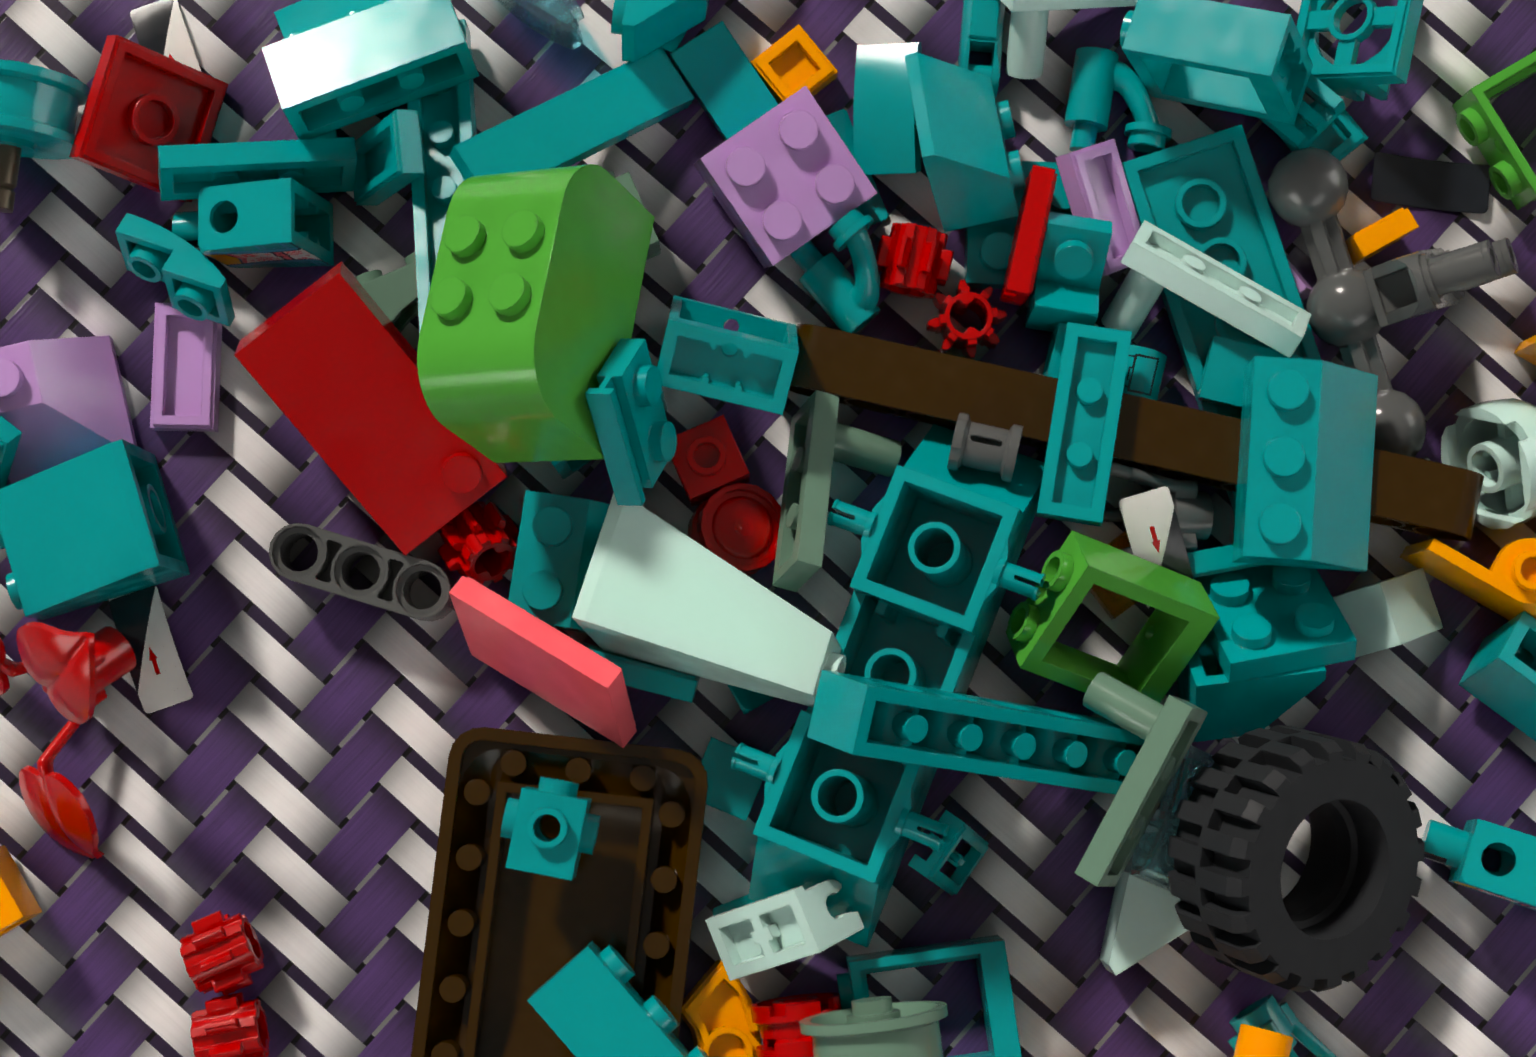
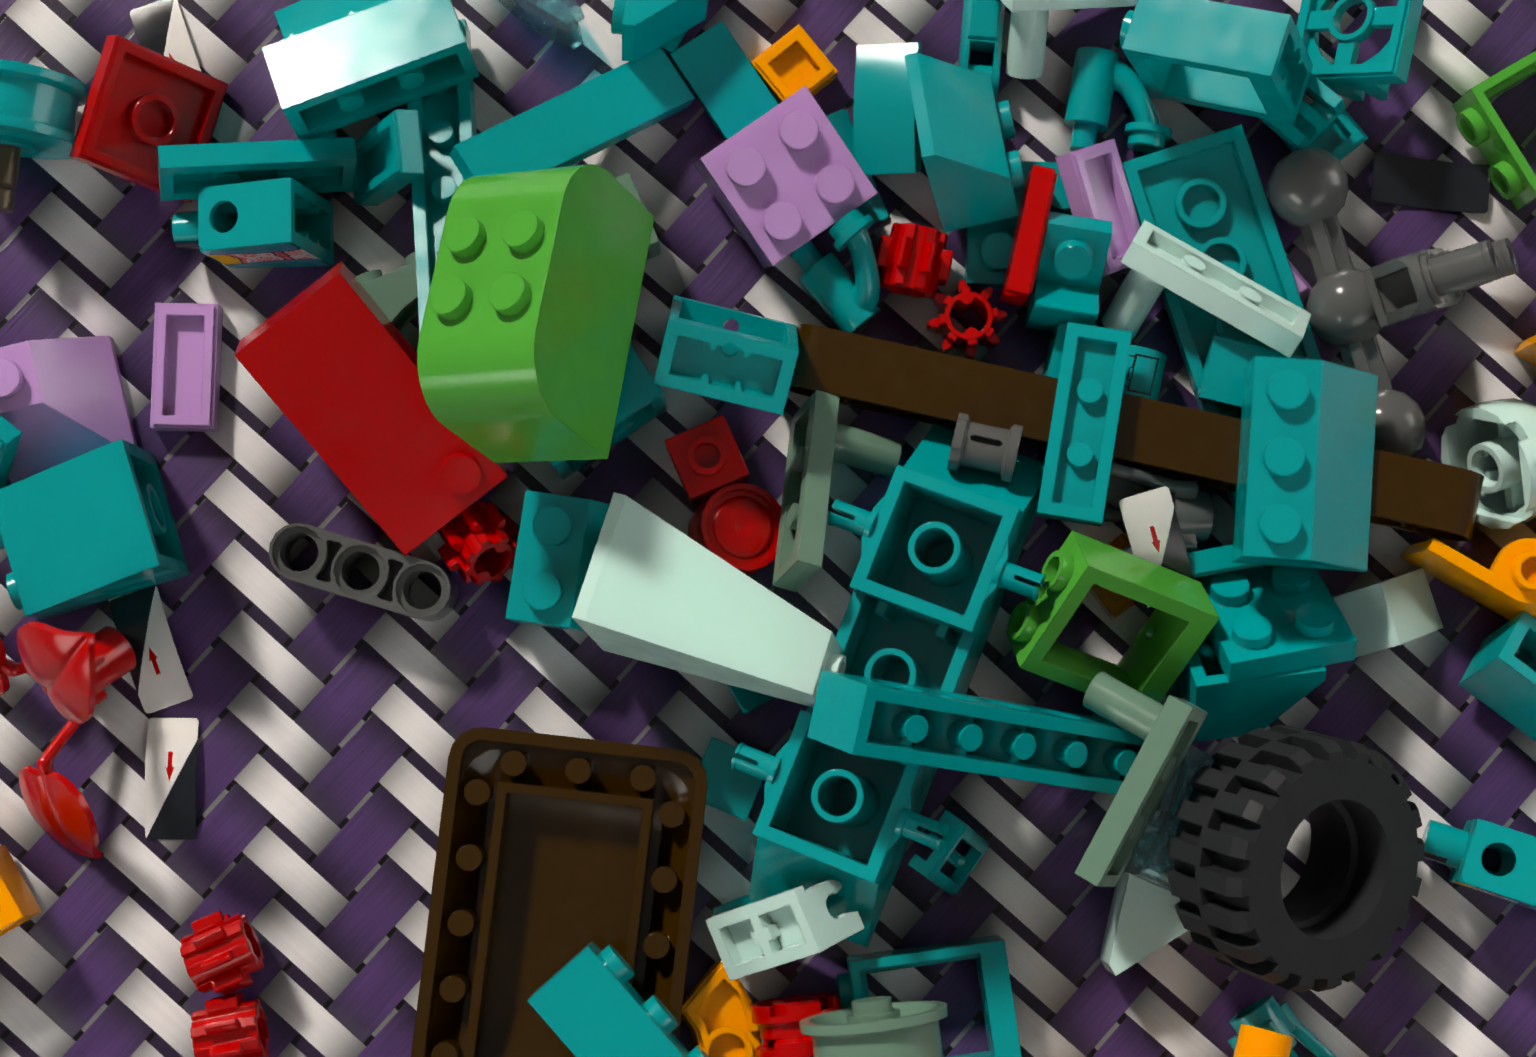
teal slope [115,213,235,327] -> none
coral tile [449,576,637,748] -> none
teal brick [500,776,601,881] -> none
teal tile [580,642,700,703] -> none
teal plate [585,338,677,506] -> none
light orange tile [1345,207,1419,266] -> none
none -> sticker [144,718,199,840]

